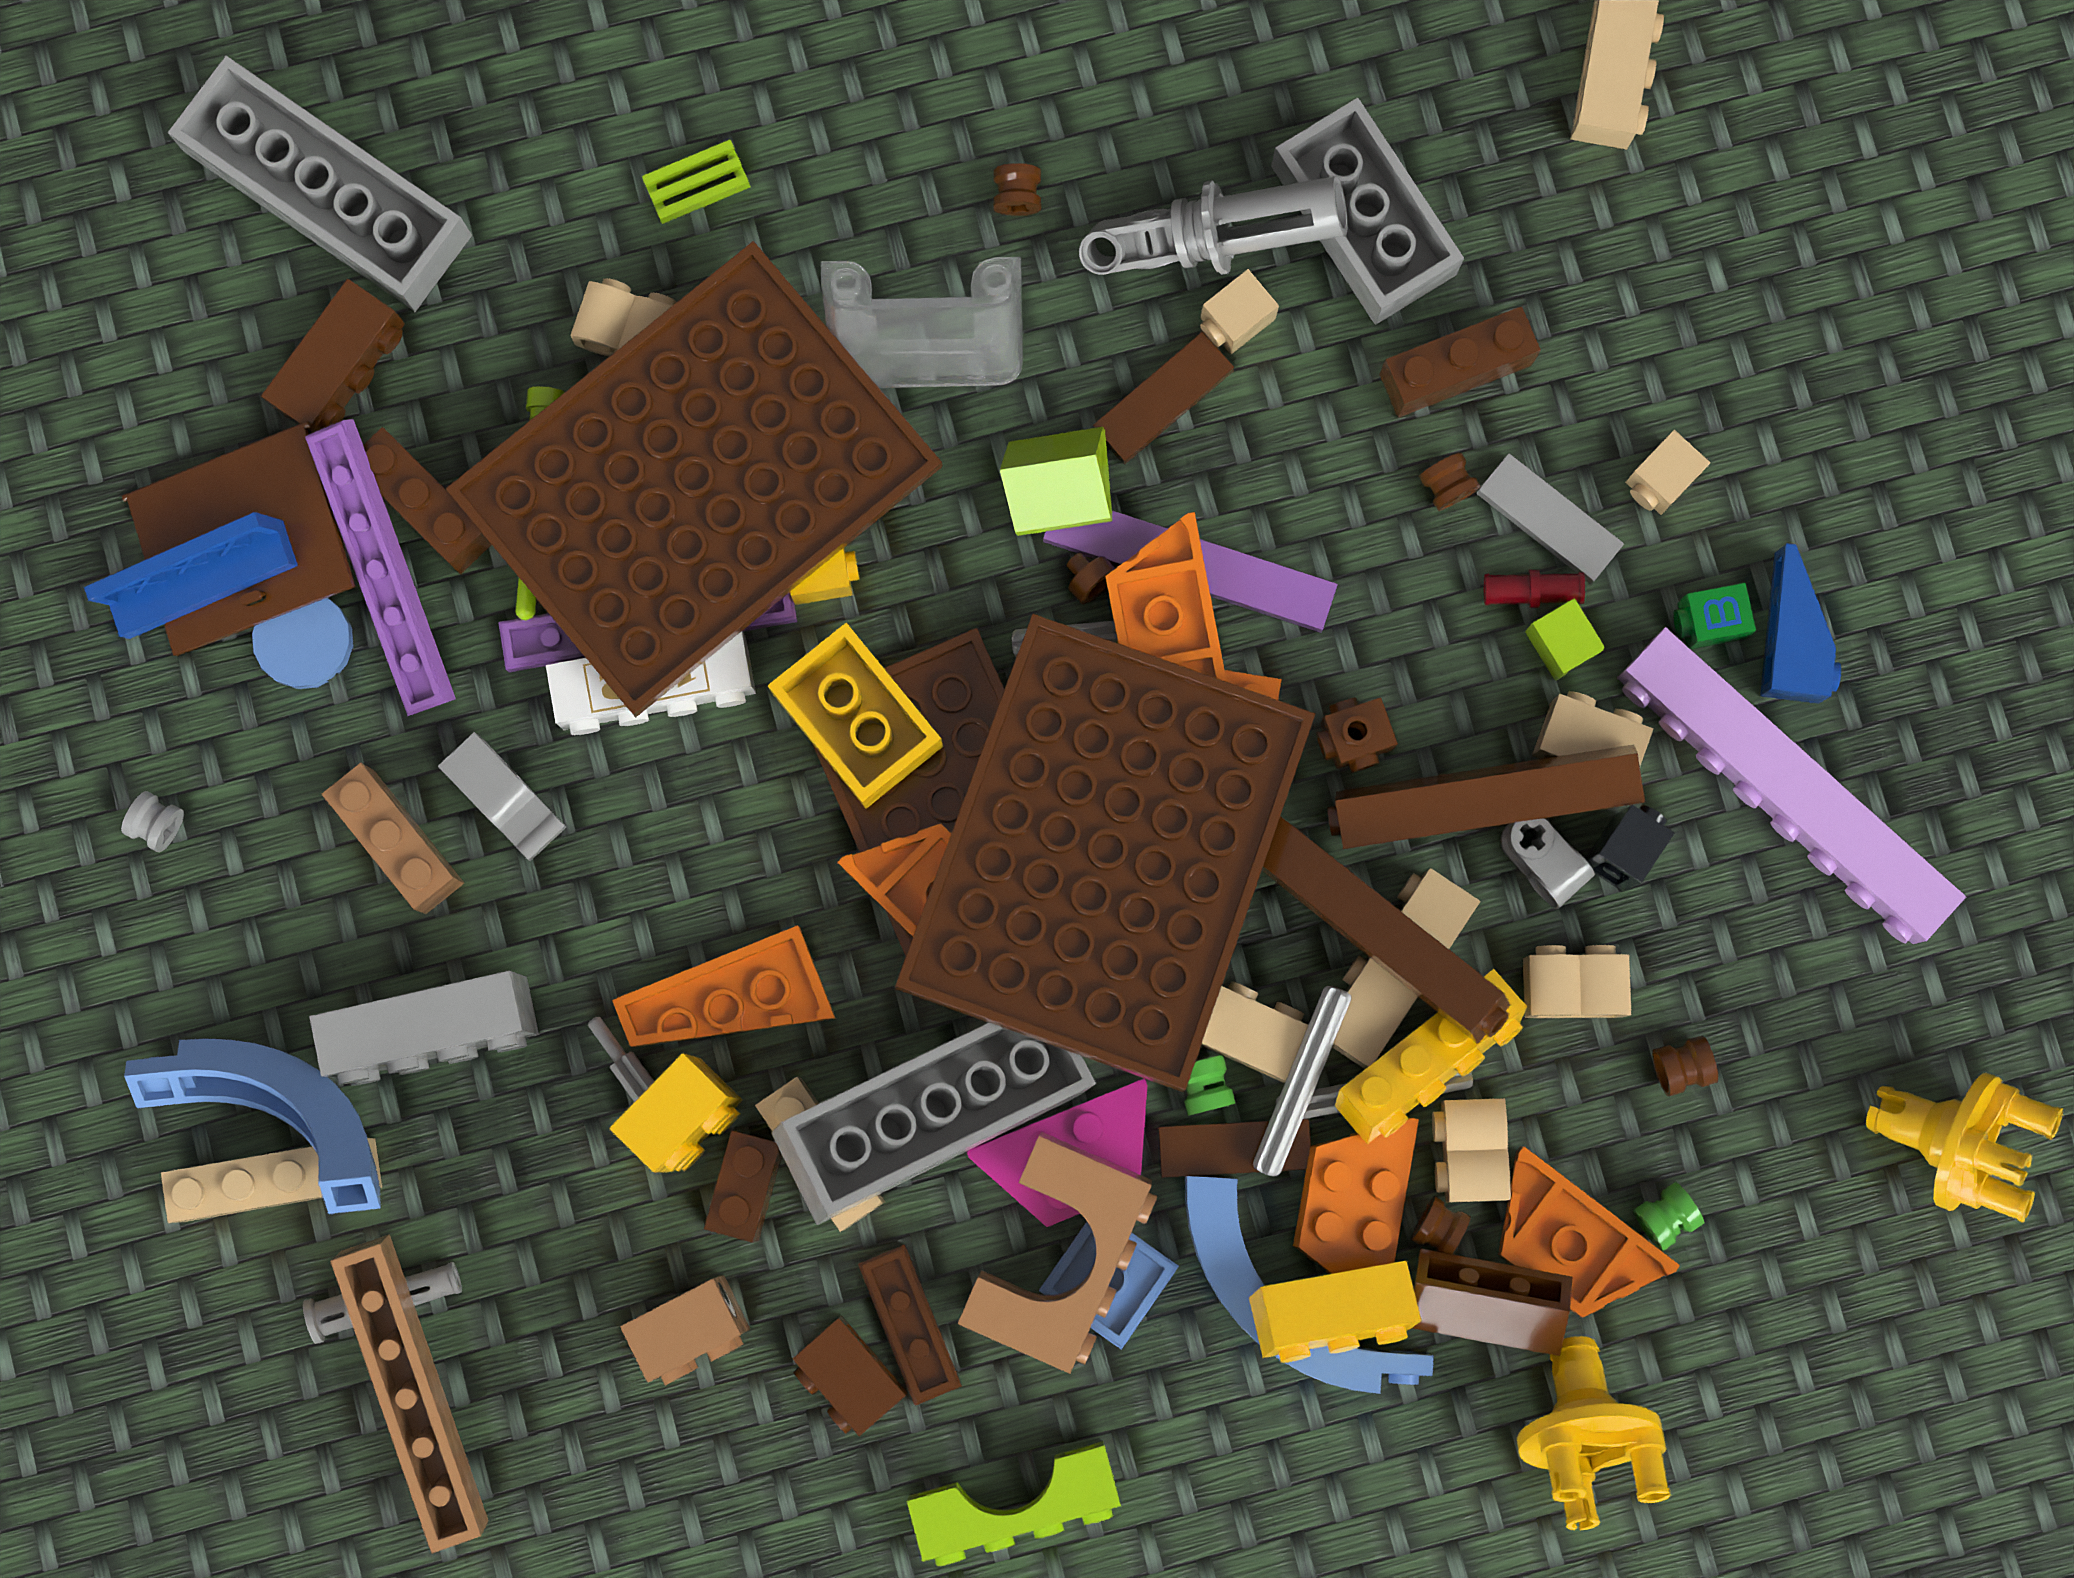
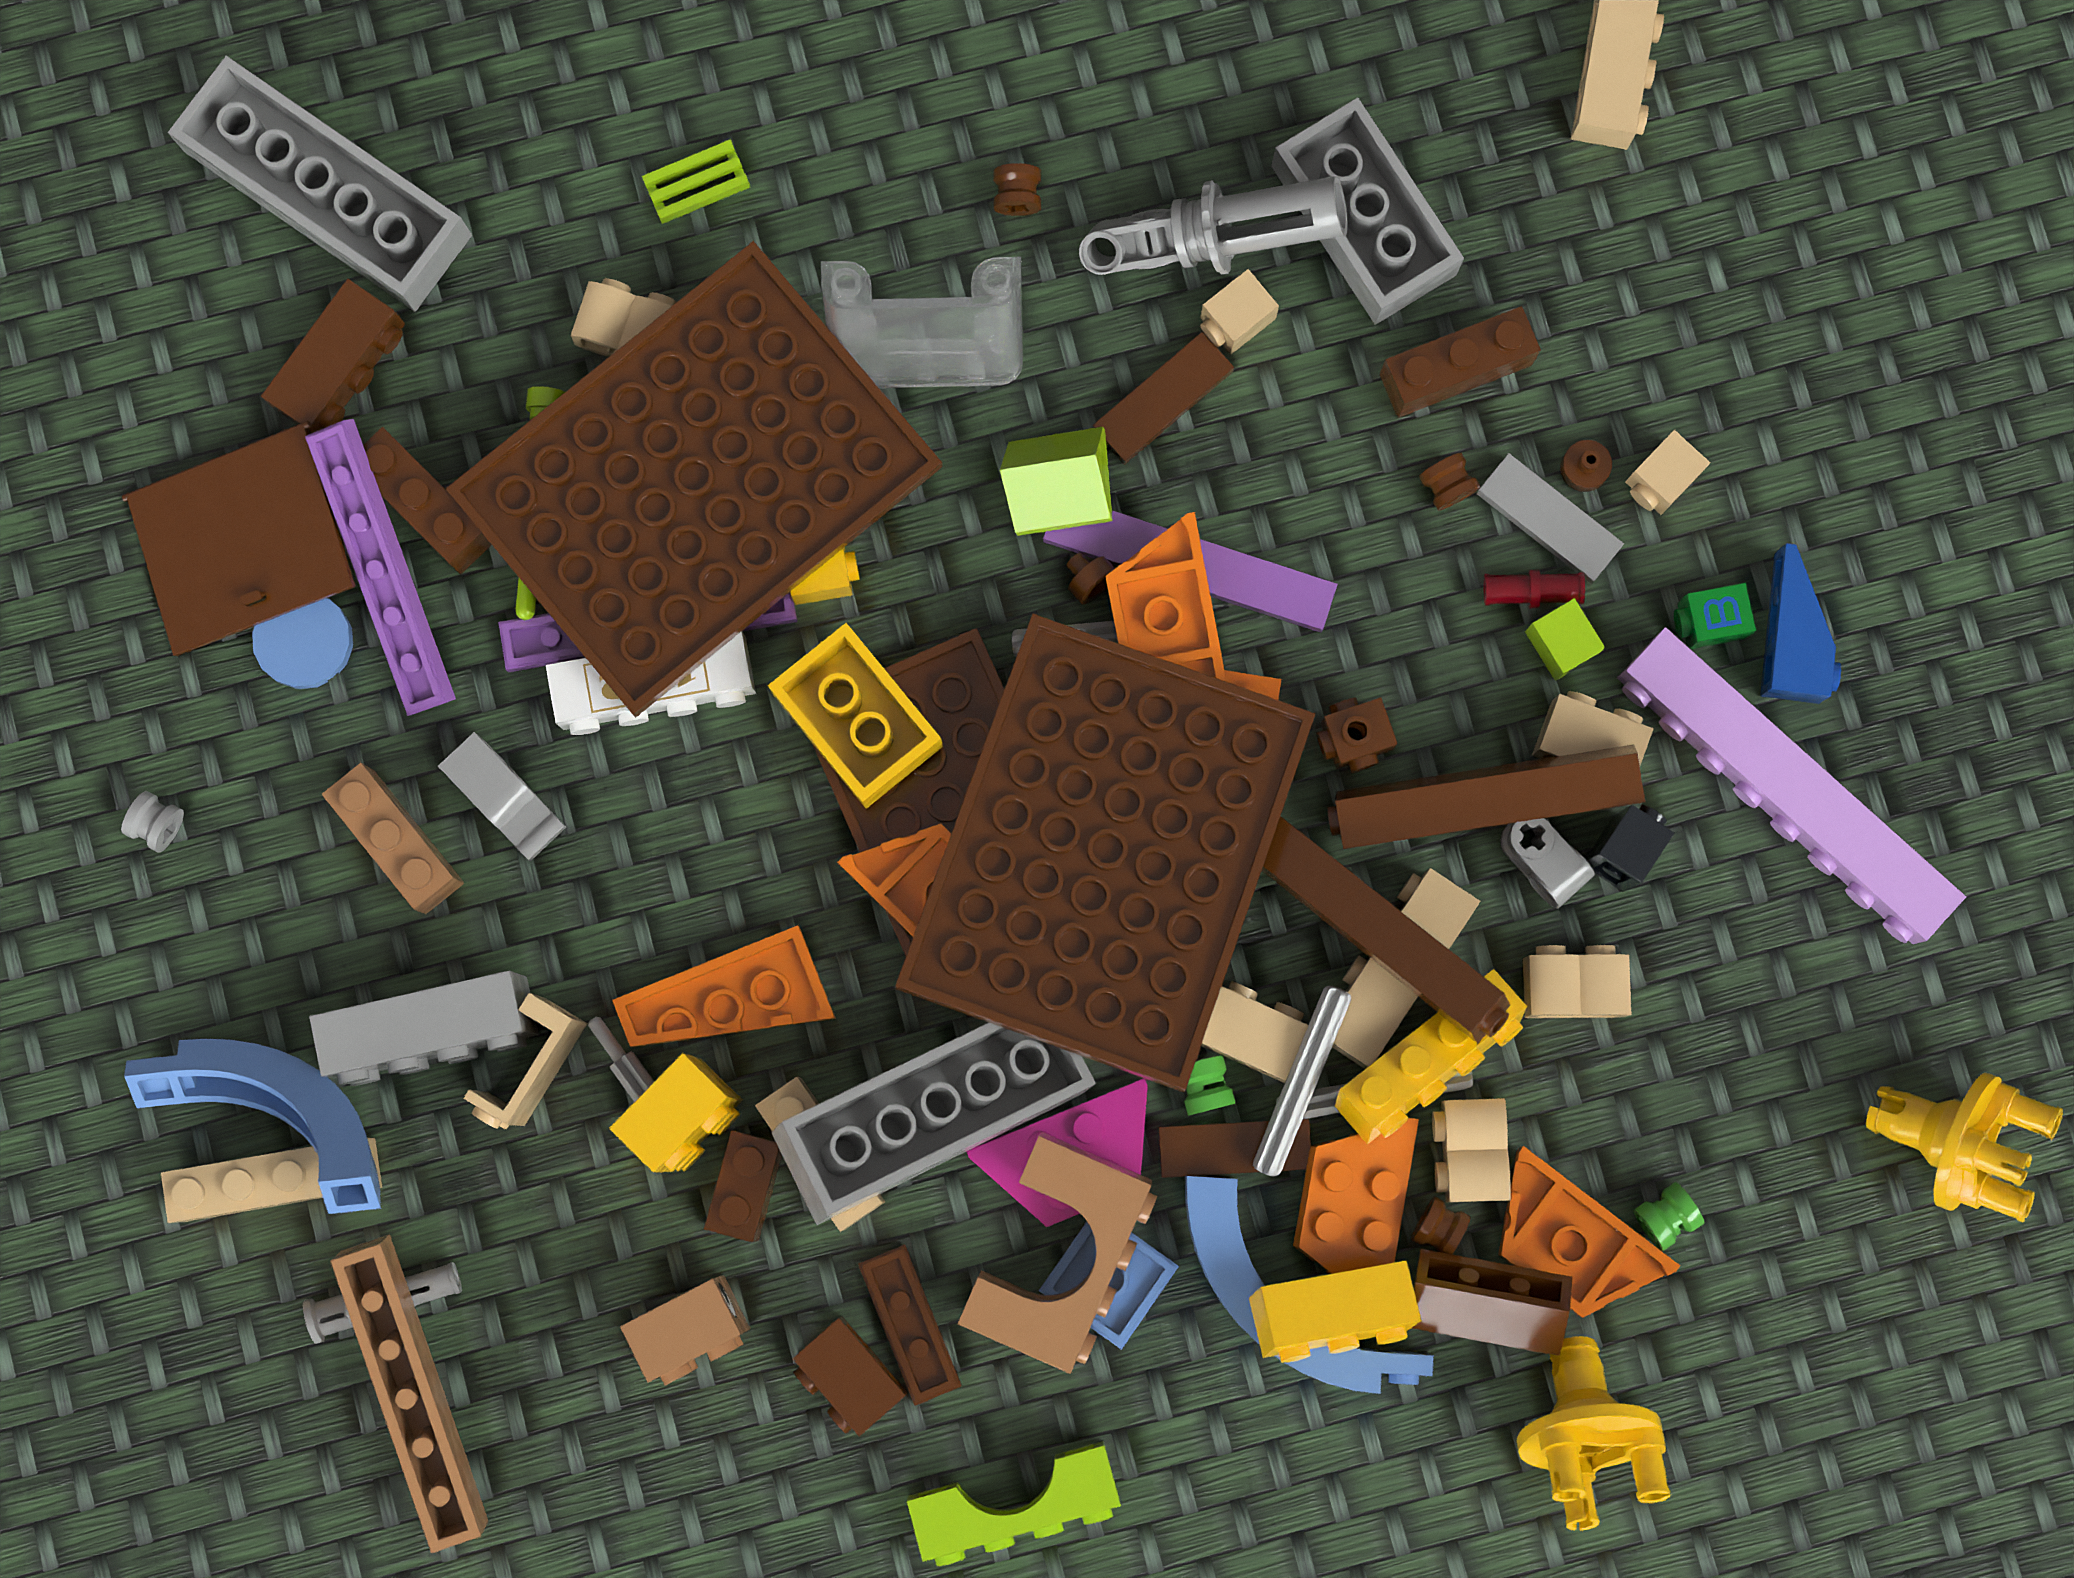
blue fence [84,512,298,639] -> none
reddish brown wheel [1653,1035,1718,1097] -> none
none -> tan panel [464,993,588,1129]
none -> reddish brown tile [1560,440,1612,492]

